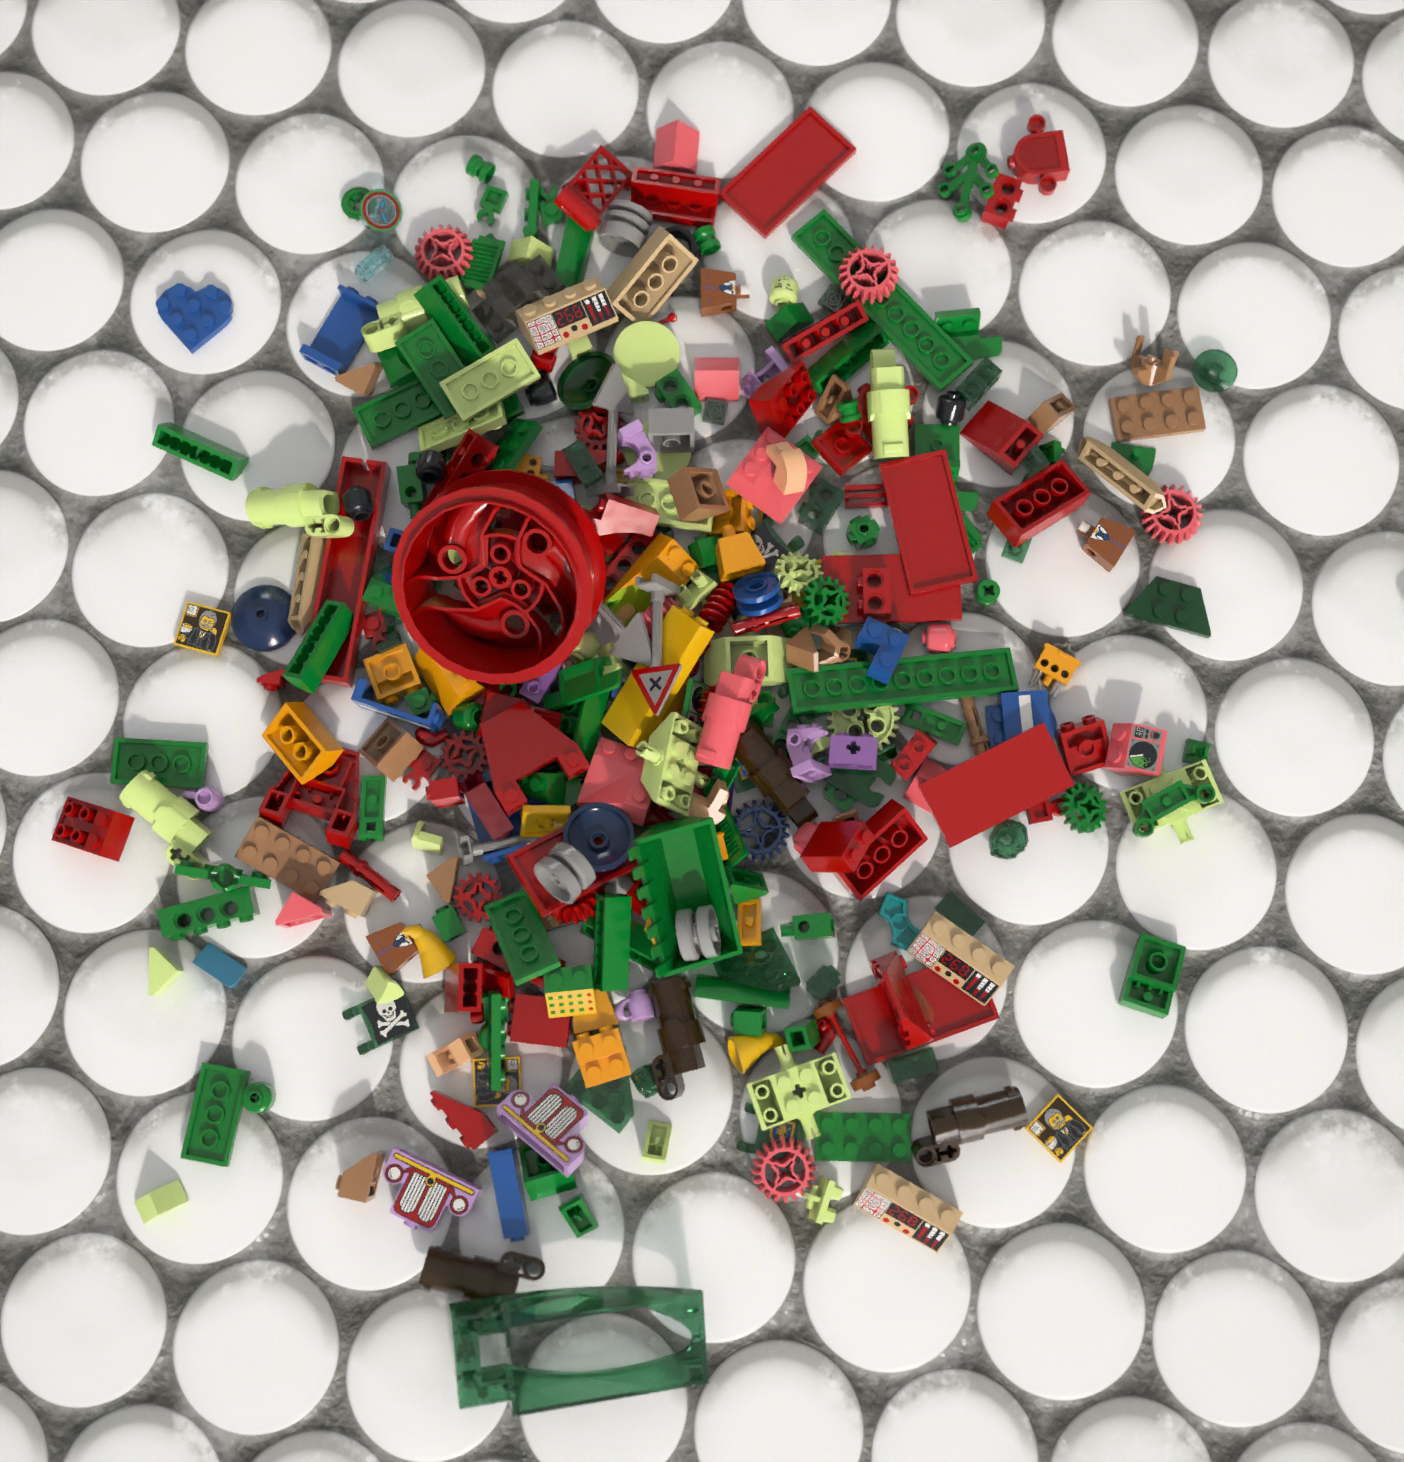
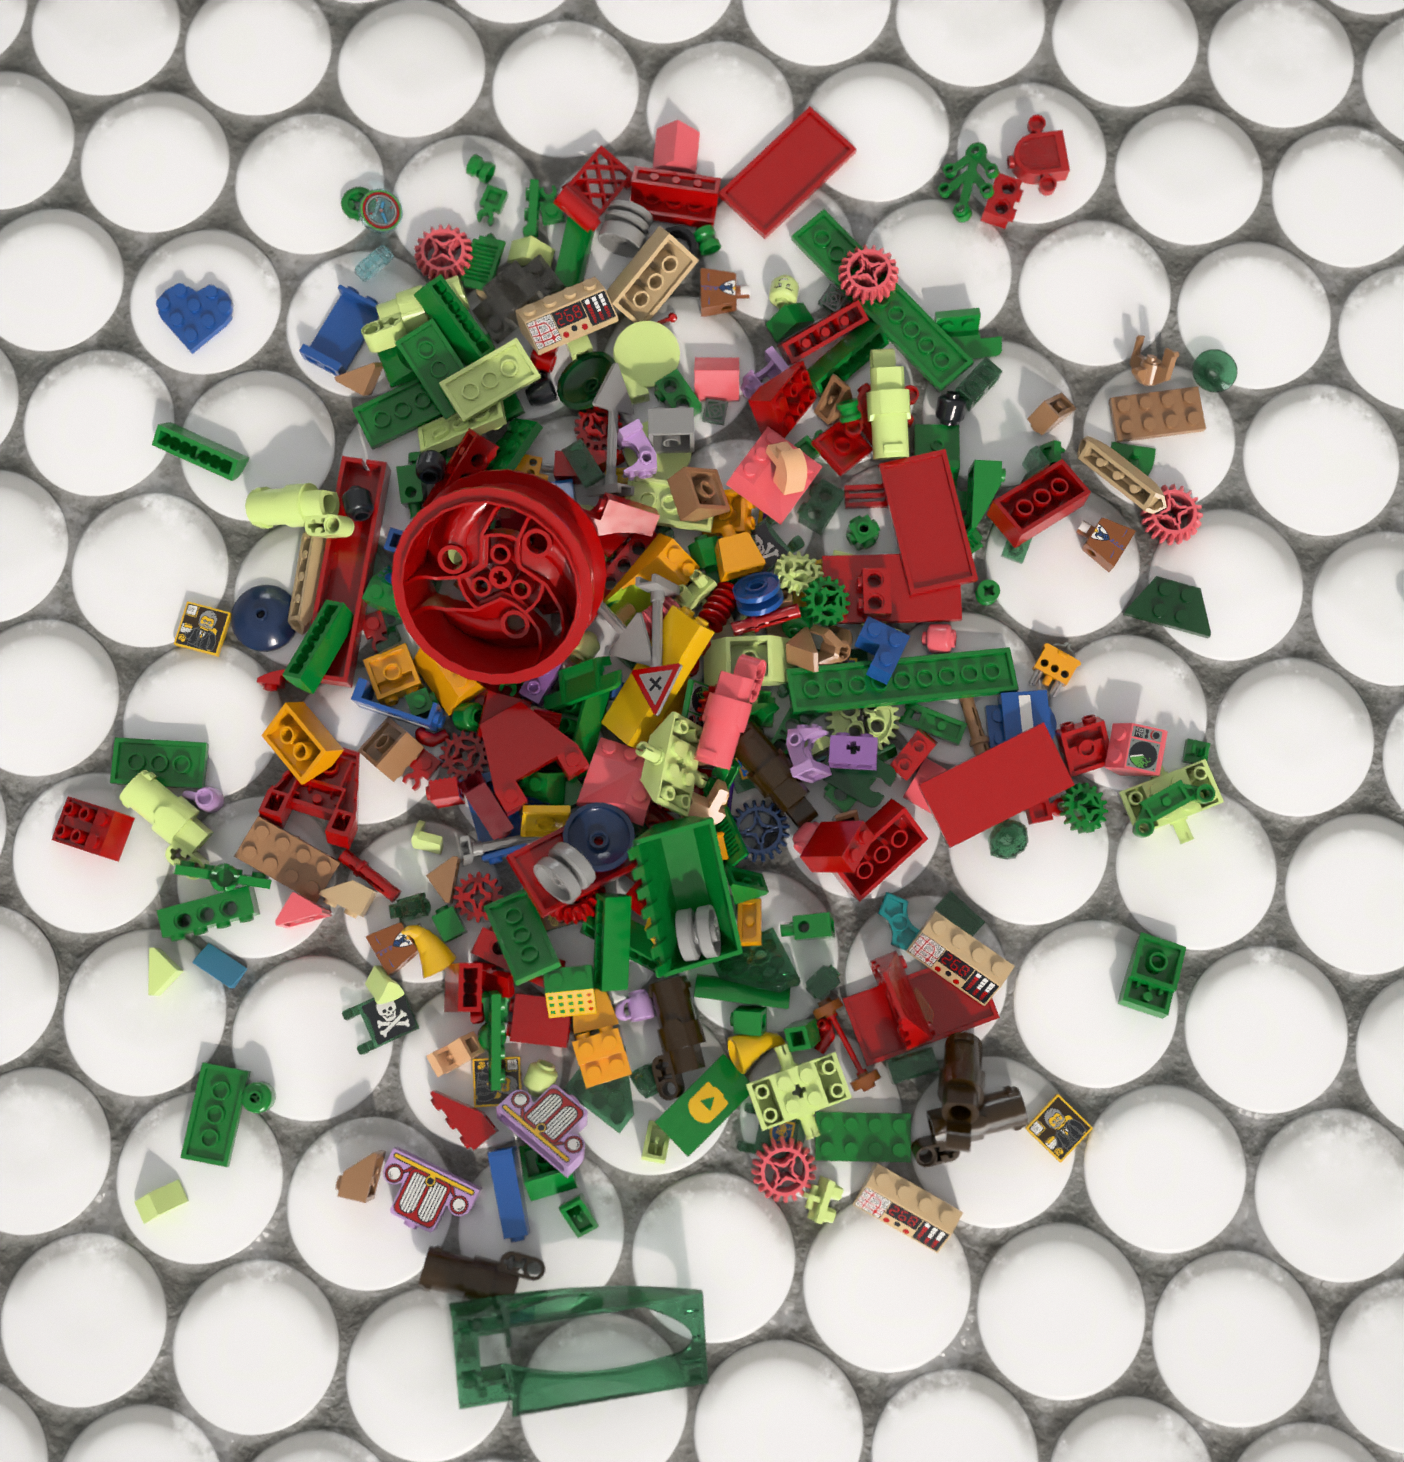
green plate [359,776,387,841] -> none
yellowish green tile [598,642,630,676] -> none
red slope [960,400,1044,476] -> none
none -> clear green hips [389,893,431,923]
none -> yellowish green head [523,1060,558,1097]
none -> green slope [655,1054,751,1157]
none -> dark brown piece [938,1032,985,1152]
none -> green slope [965,460,1006,537]

